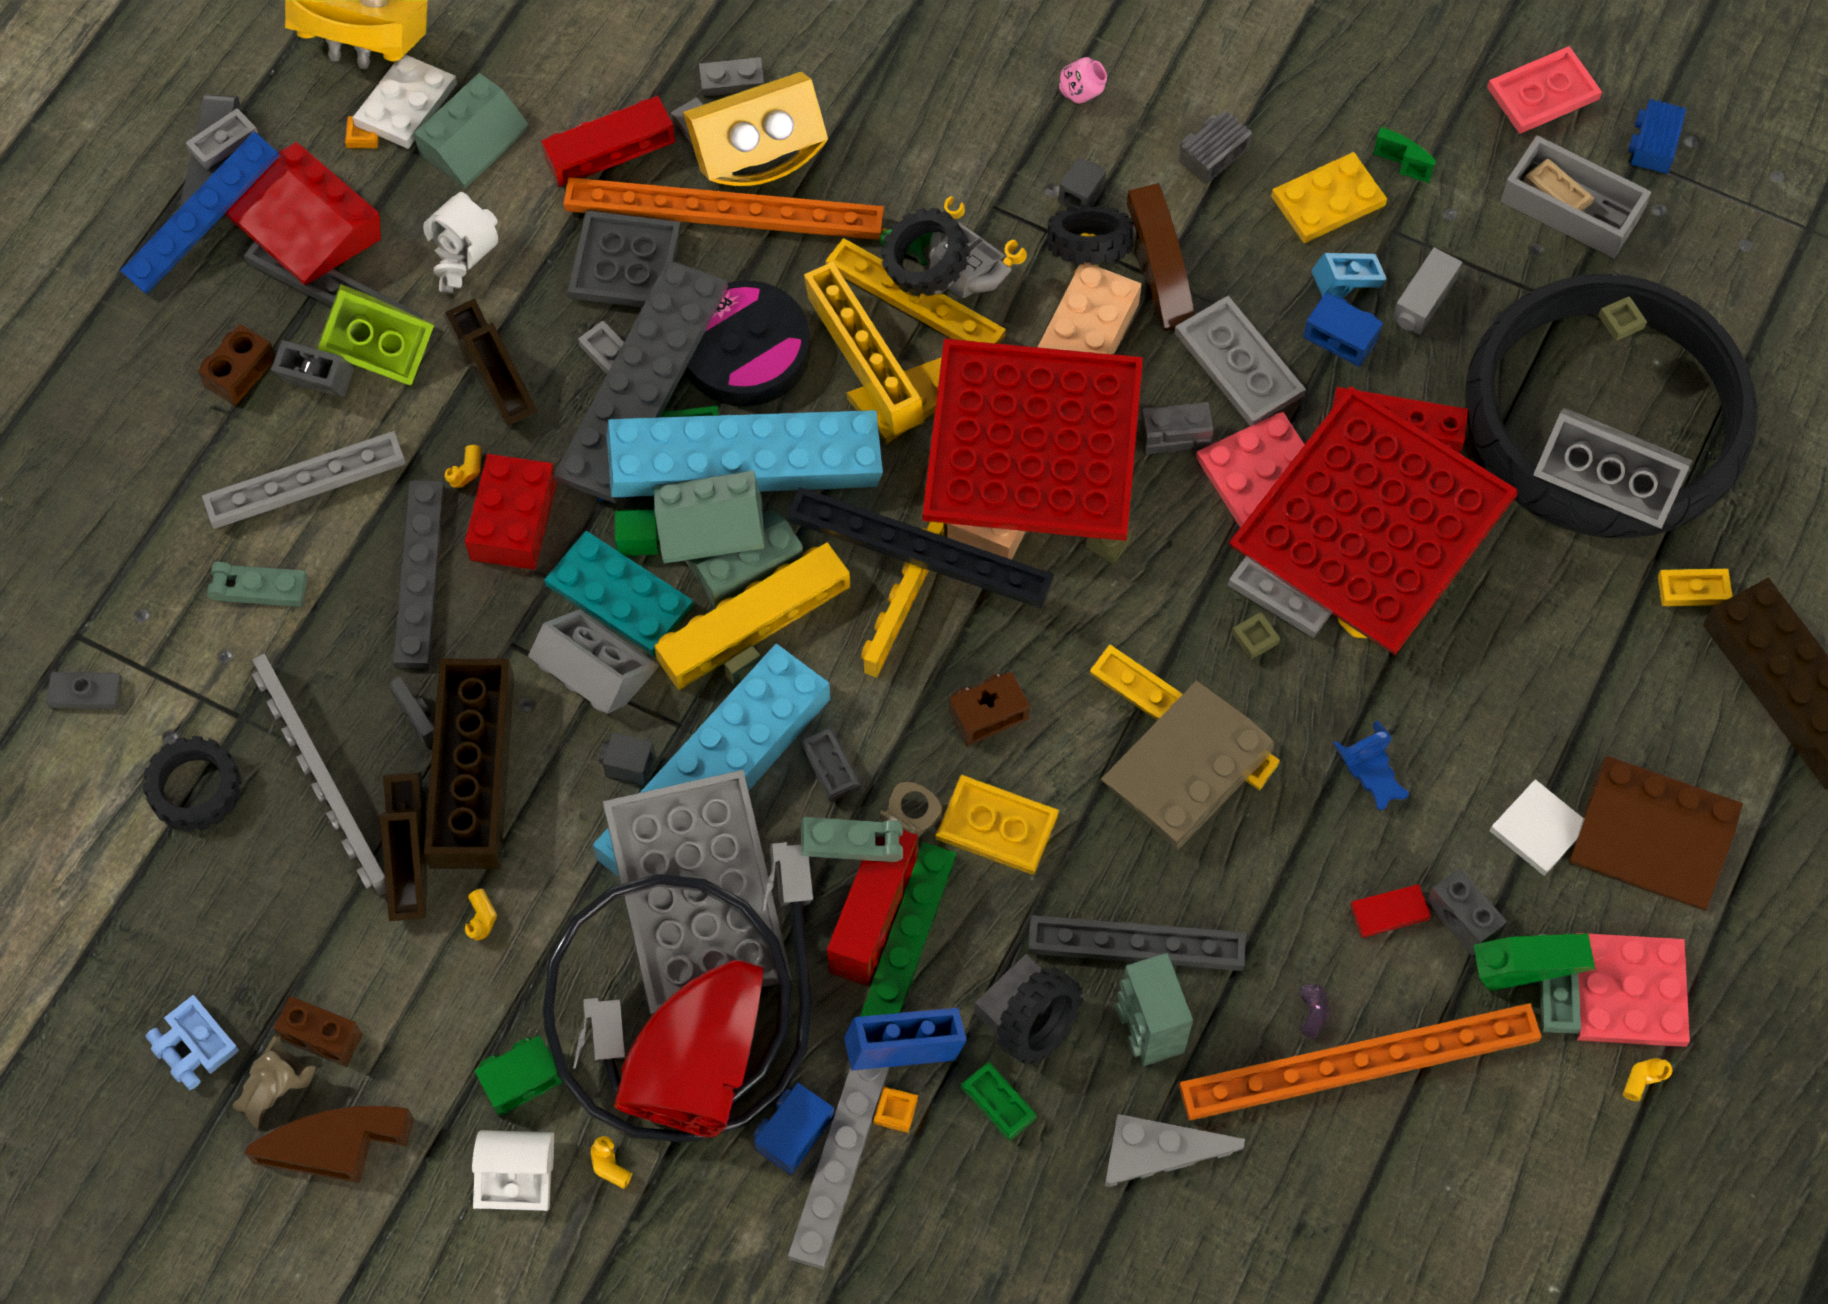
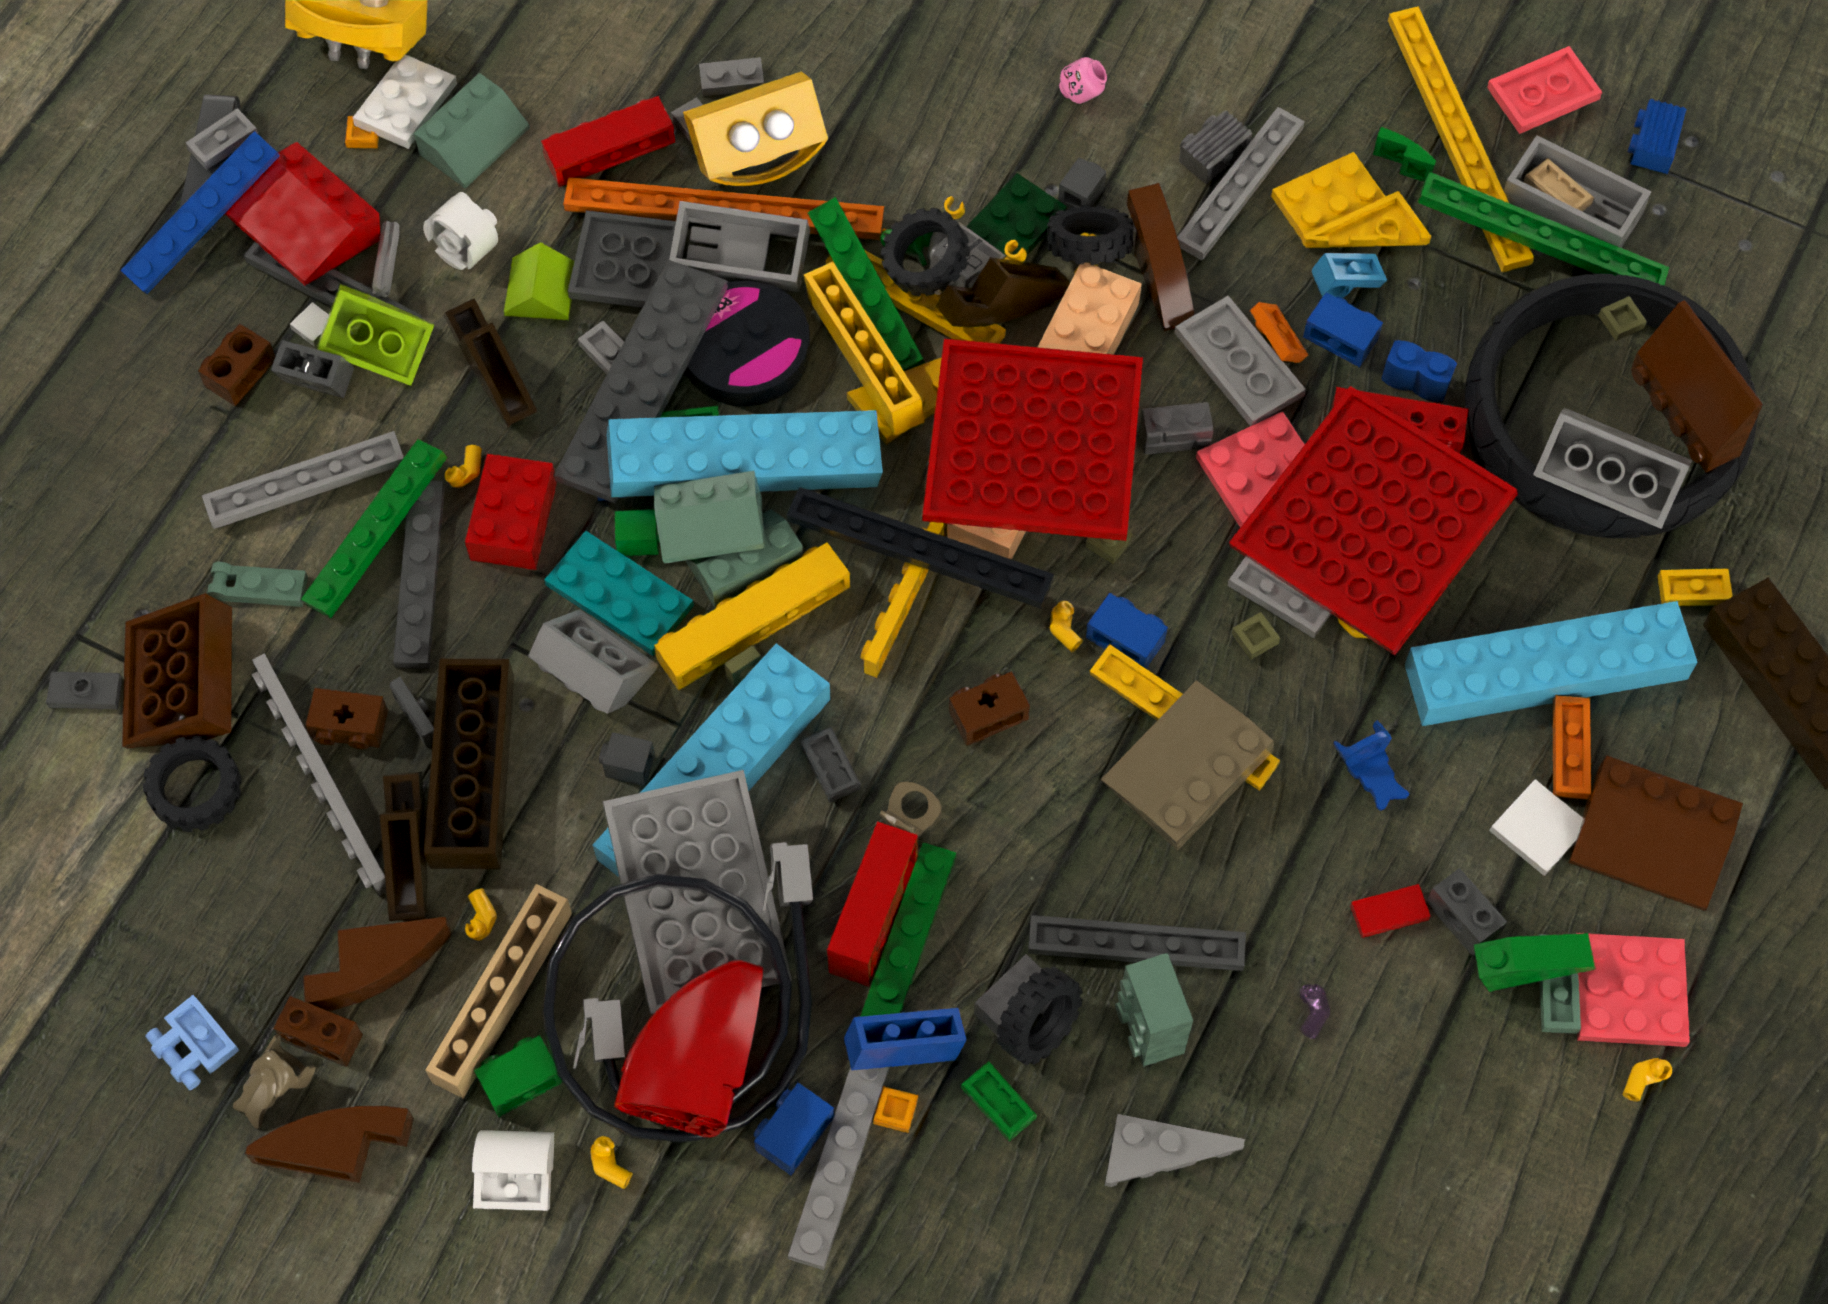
white plate [434,259,466,294] -> none
sand green plate [801,817,903,862] -> none
yellow tile [936,775,1059,875] -> none
orange plate [1179,1003,1542,1121] -> none
light grey brick [1392,247,1462,335] -> none
none -> reddish brown slope [122,593,232,749]
none -> white tile [290,302,329,347]
none -> green plate [301,439,447,618]
none -> reddish brown slope [303,917,451,1011]
none -> reddish brown brick [306,688,388,750]
none -> light grey axle [372,221,400,298]
none -> tan brick [425,884,572,1099]
none -> lime slope [504,242,575,320]
none -> light grey piece [669,201,810,292]
none -> green plate [807,197,925,371]
none -> dark brown slope [936,257,1070,327]
none -> dark green plate [966,173,1067,258]
none -> yellow arm [1050,600,1083,652]
none -> blue brick [1086,593,1168,668]
none -> light grey plate [1177,107,1305,260]
none -> orange plate [1250,302,1308,363]
none -> yellow wing [1302,191,1431,248]
none -> blue brick [1381,340,1457,402]
none -> yellow plate [1388,6,1534,272]
none -> medium azure brick [1405,601,1698,726]
none -> green plate [1417,172,1669,285]
none -> orange plate [1553,695,1591,799]
none -> reddish brown slope [1631,300,1763,472]

